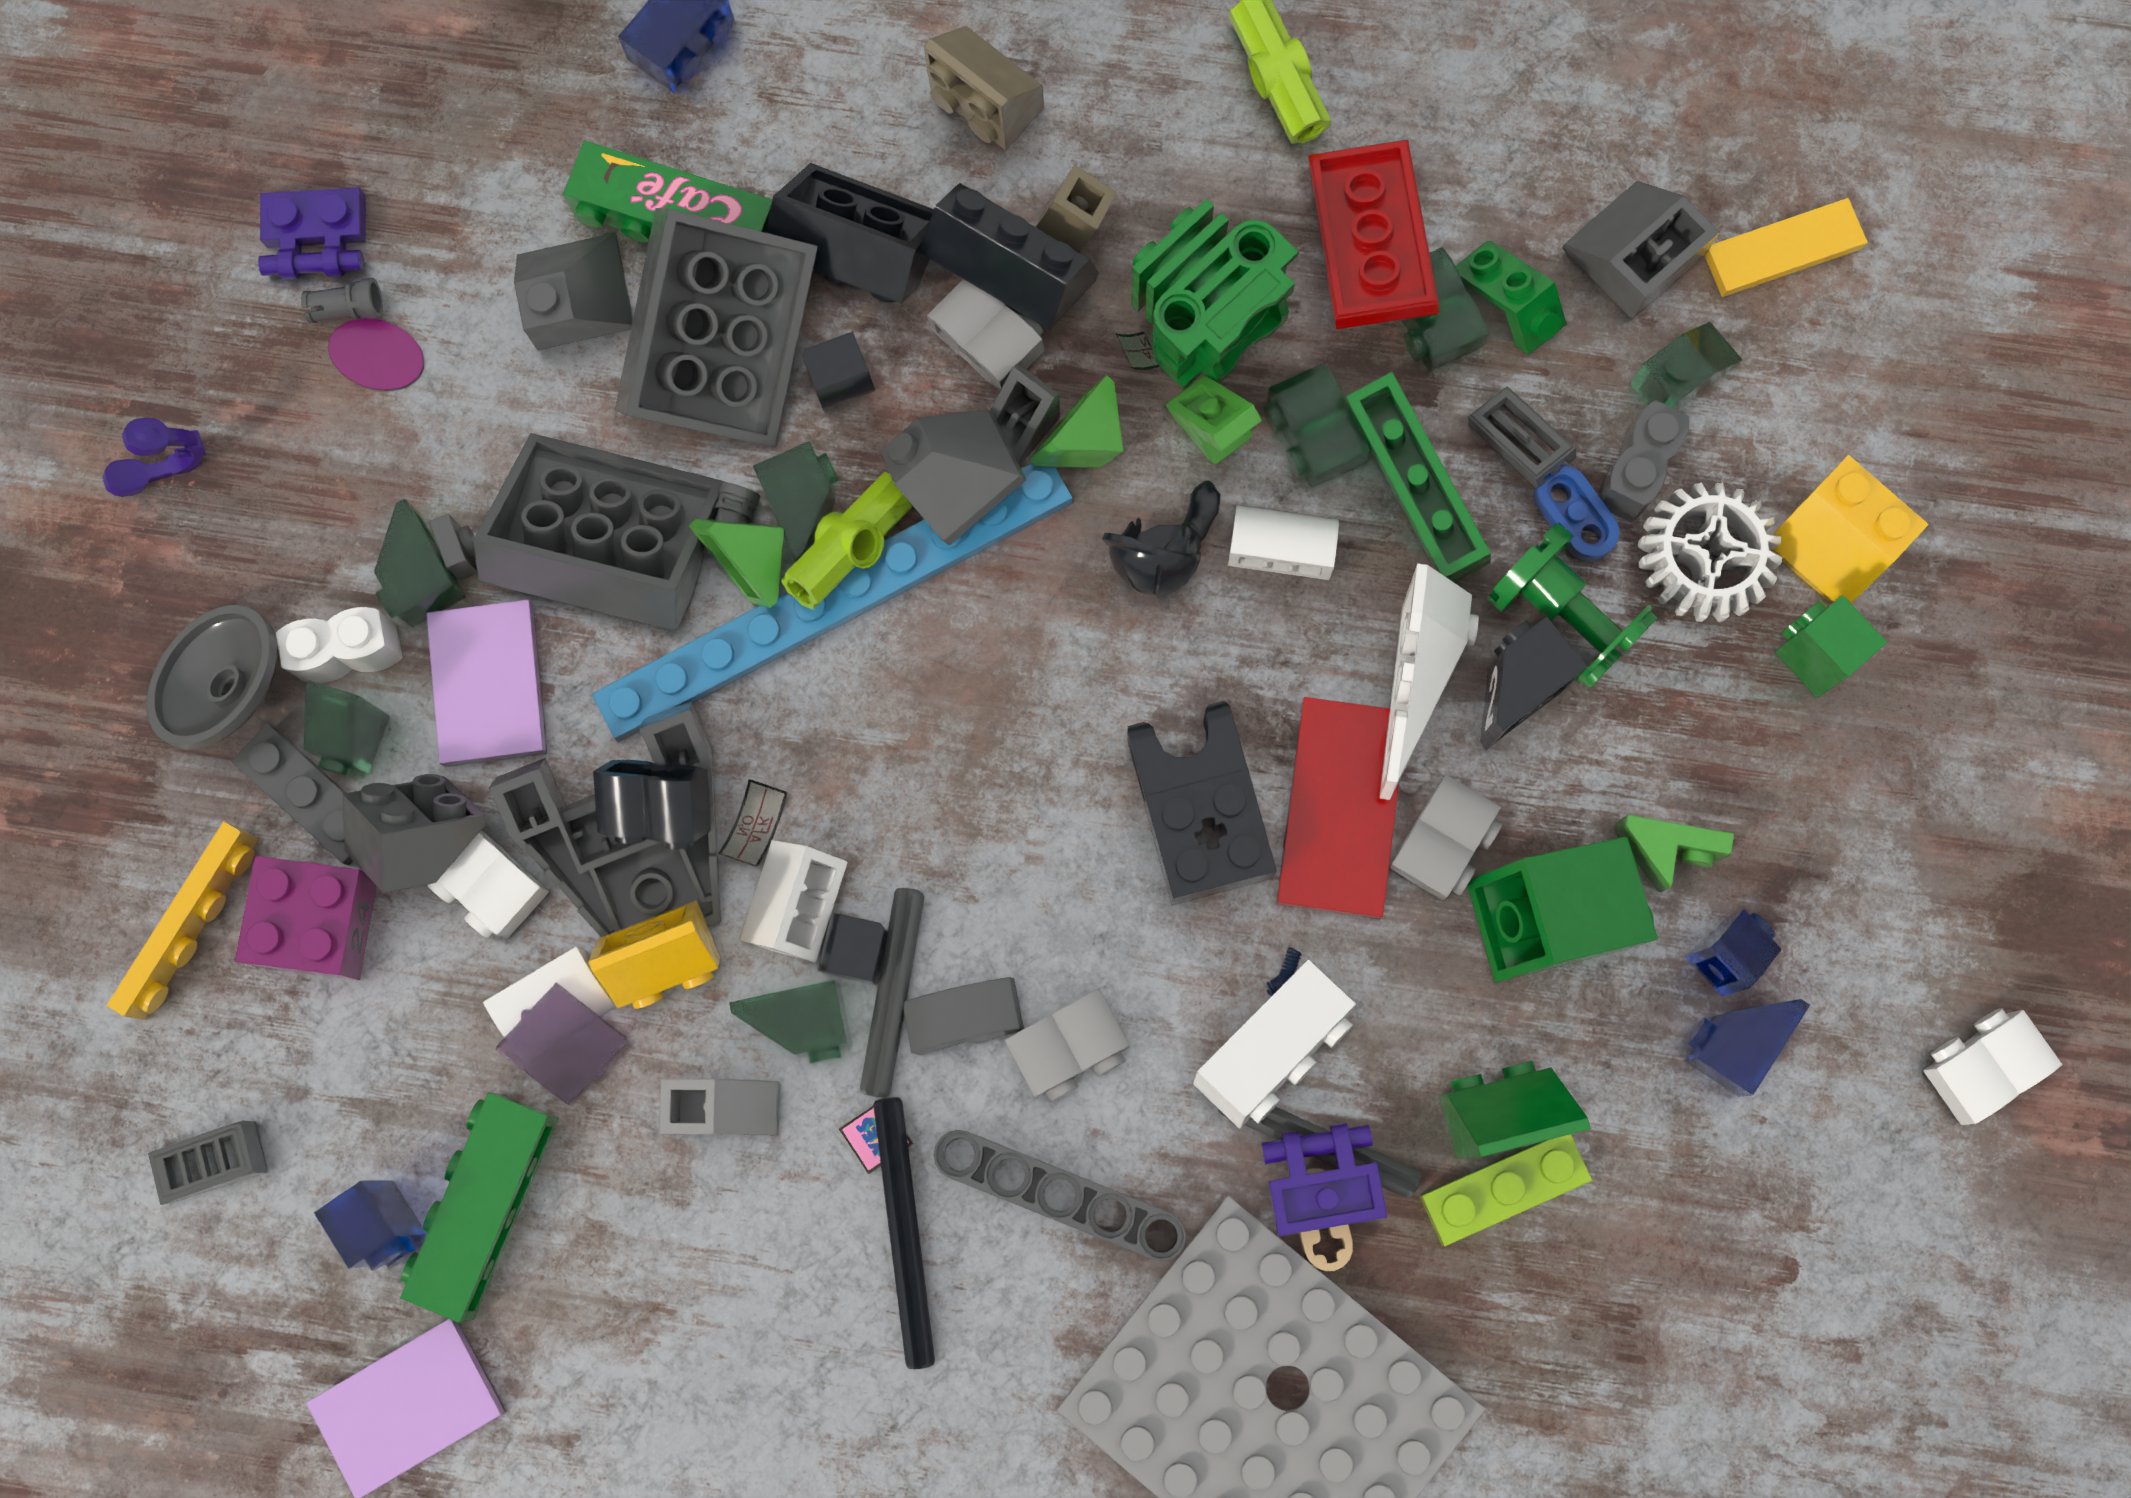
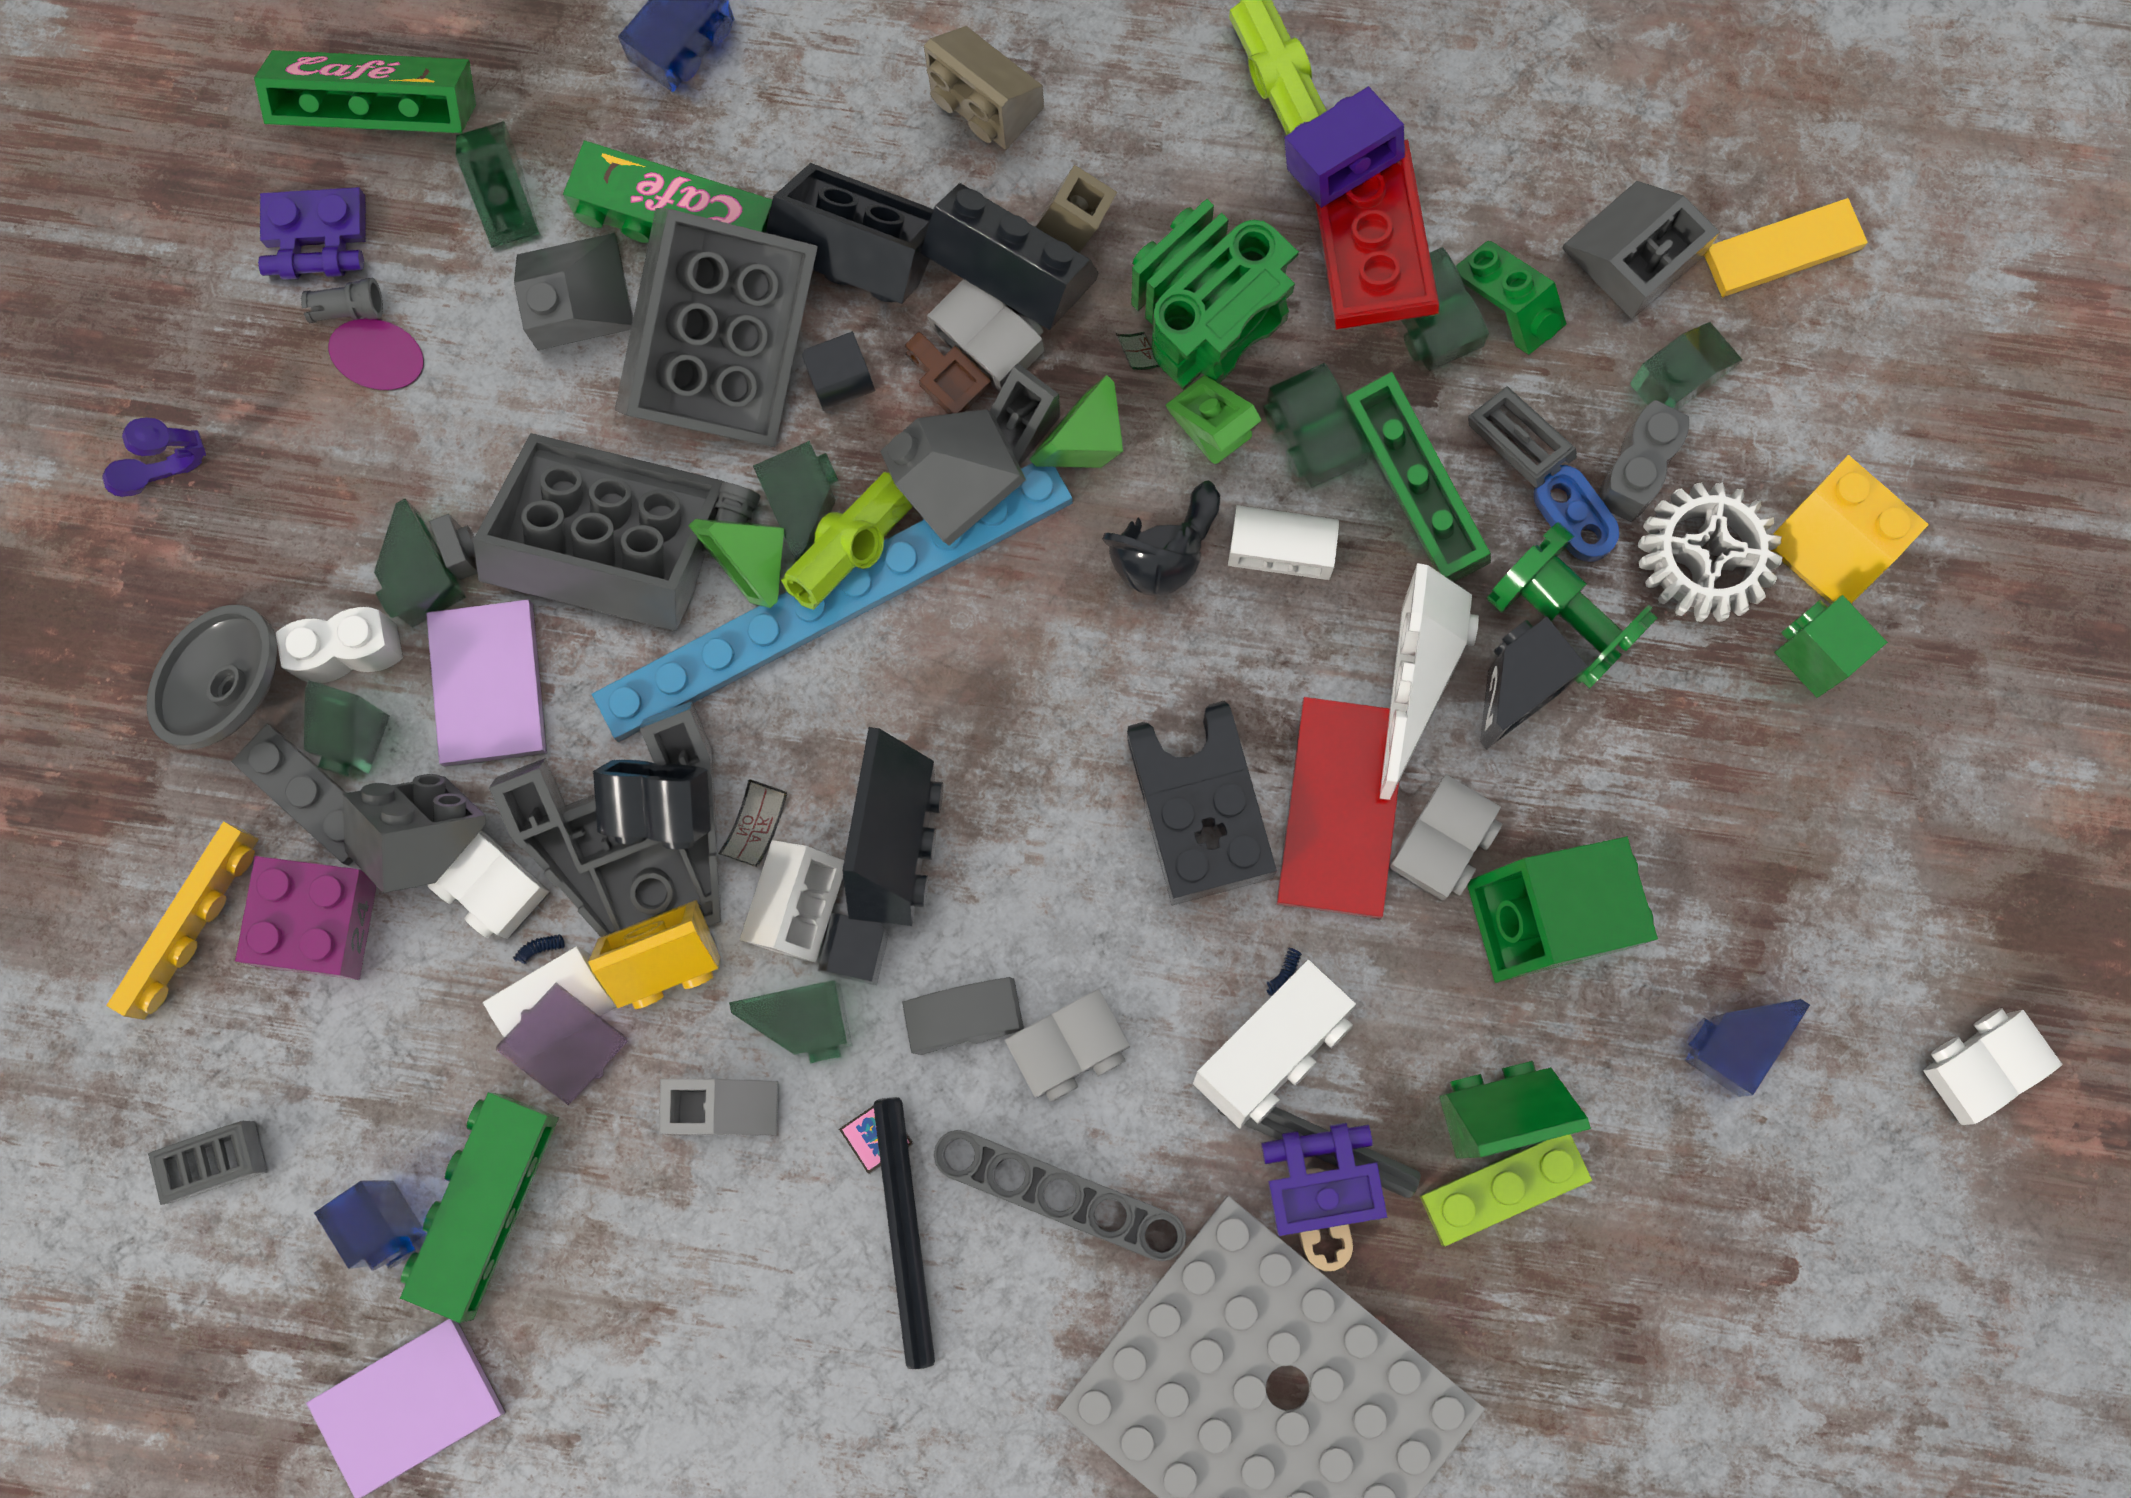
dark grey axle [860,888,924,1098] -> none
bright green slope [1615,815,1734,892] -> none
clear blue slope [1685,909,1782,996] -> none
none -> green brick [254,50,476,133]
none -> clear green slope [455,121,540,248]
none -> dark blue leg [513,934,565,964]
none -> black slope [842,727,943,926]
none -> reddish brown plate [905,331,991,414]
none -> dark purple brick [1284,86,1405,208]

